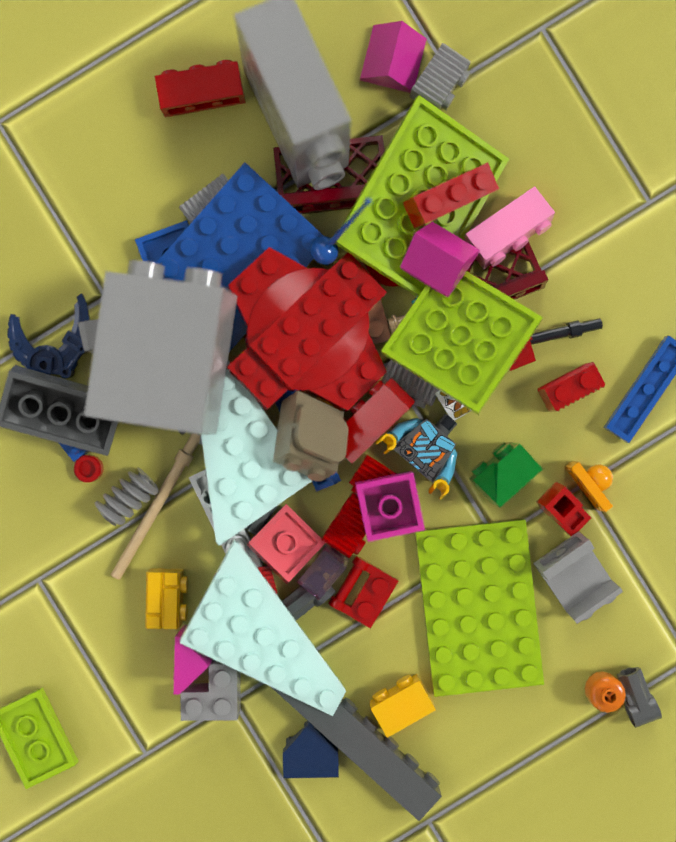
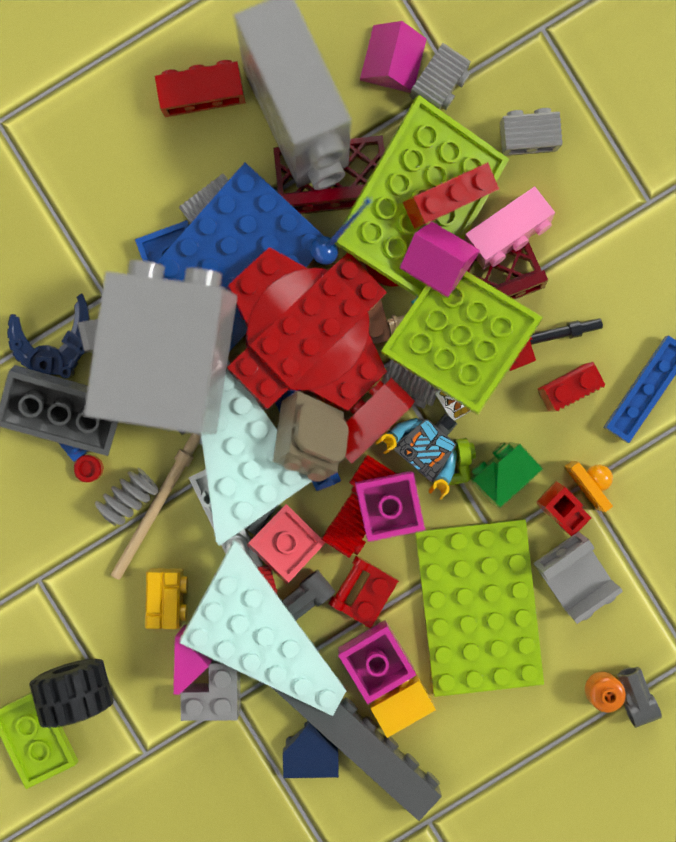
clear purple slope [297,543,349,600] -> none
none -> black wheel [29,659,114,728]
none -> dark pink brick [338,619,416,704]
none -> lime plate [449,438,476,486]
none -> light grey brick [500,108,563,156]

